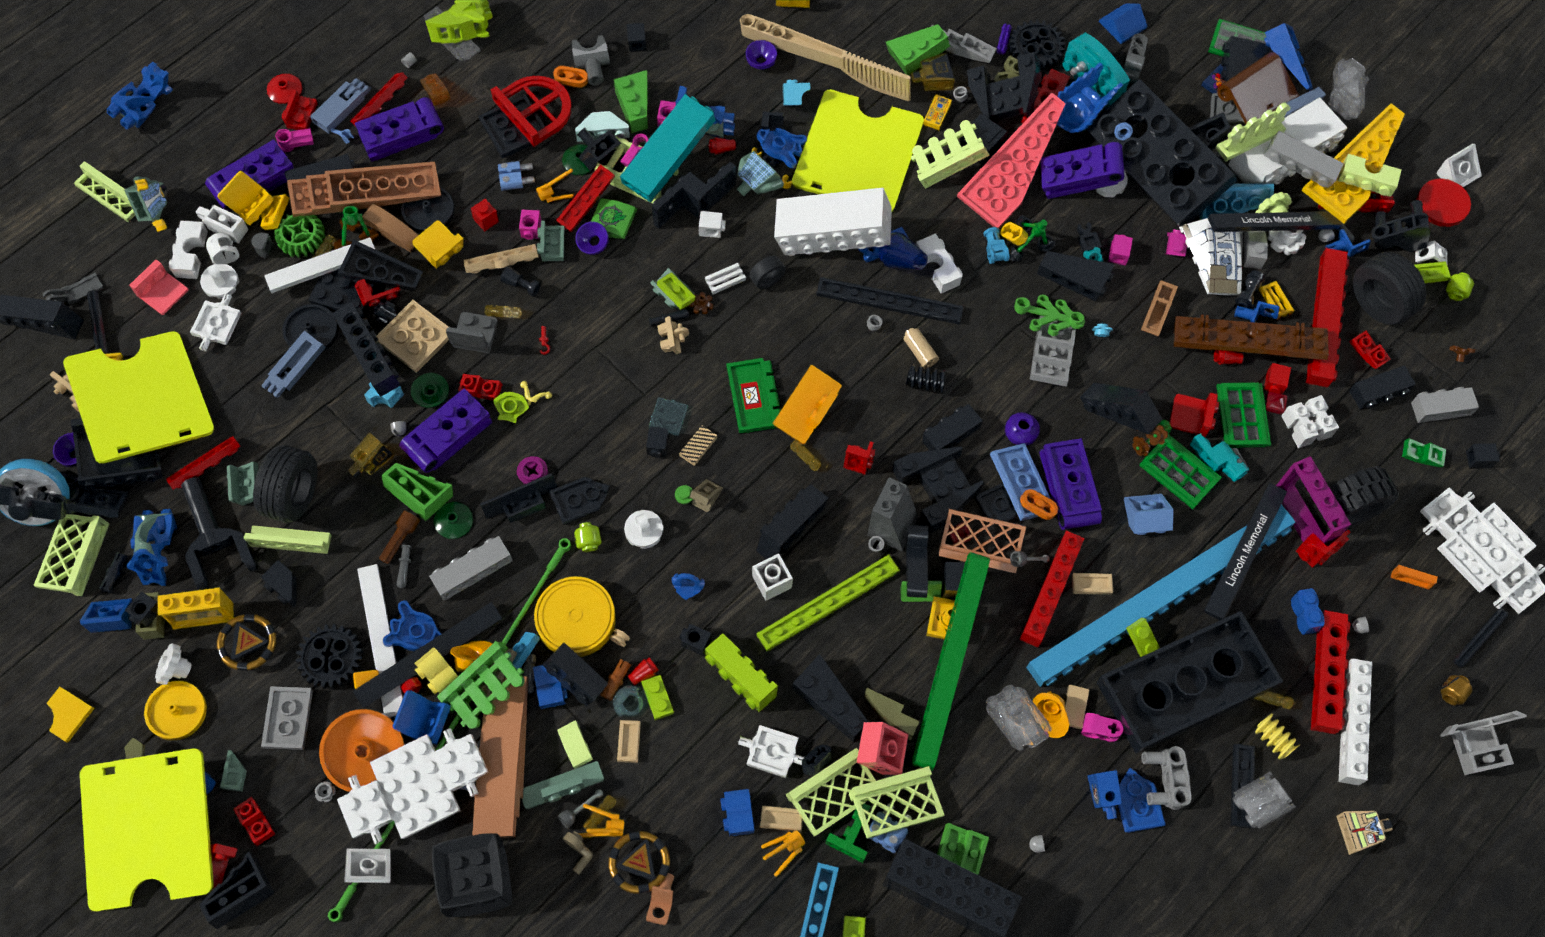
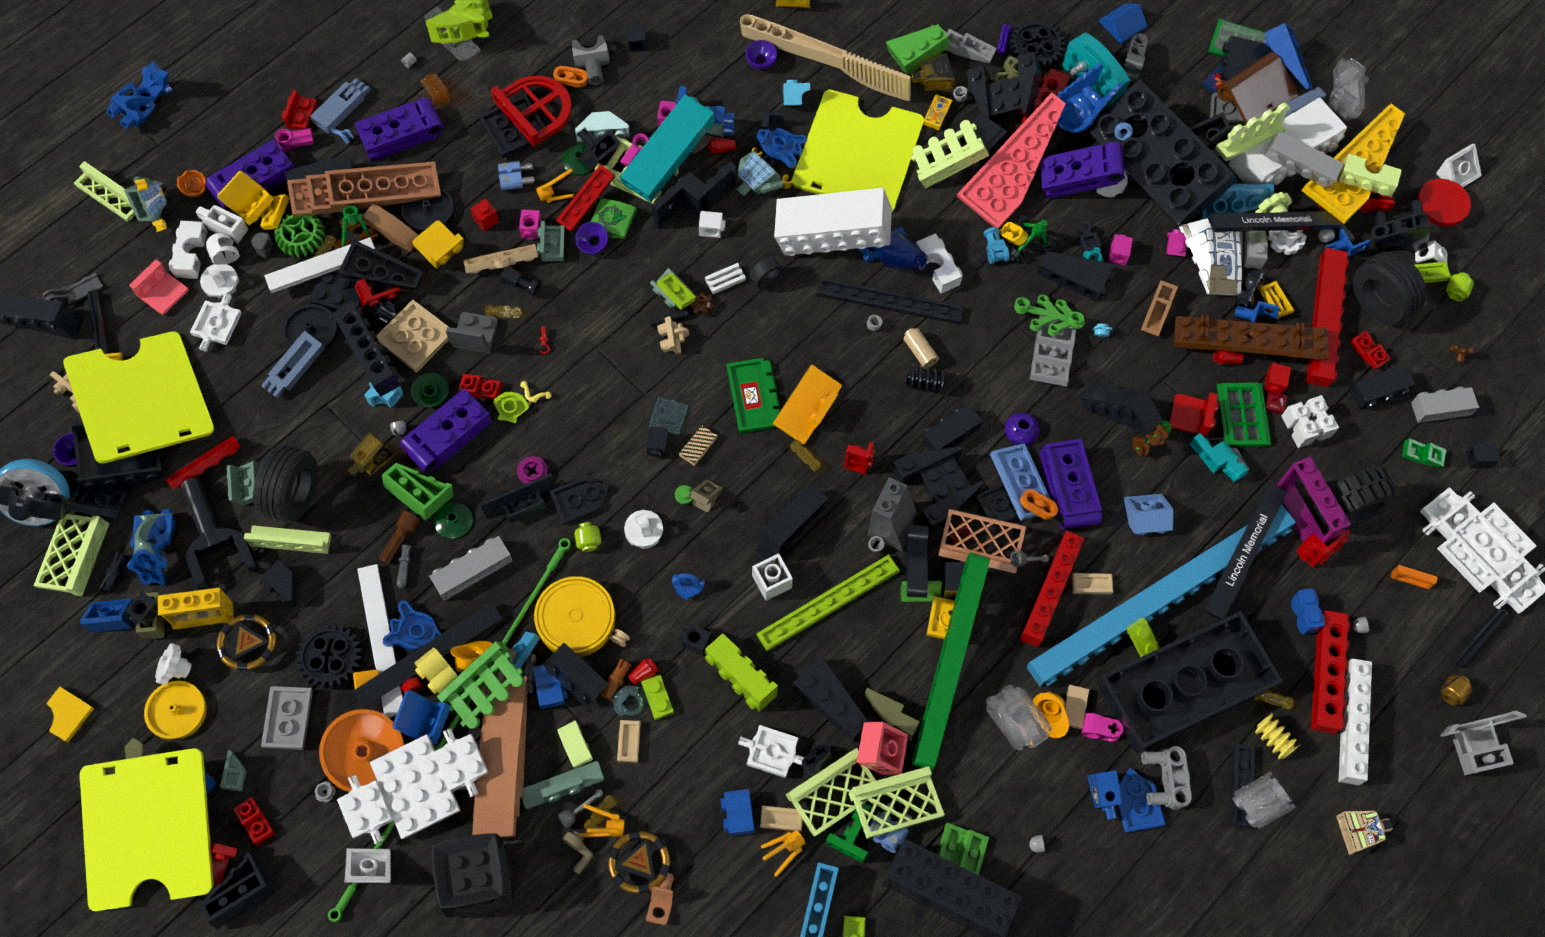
red dish [267,74,302,104] -> none
red plate [351,72,408,126] -> none
bright green wedge [614,70,648,134] -> none
green piece [1139,434,1222,509] -> none
none -> orange hair [177,170,207,198]

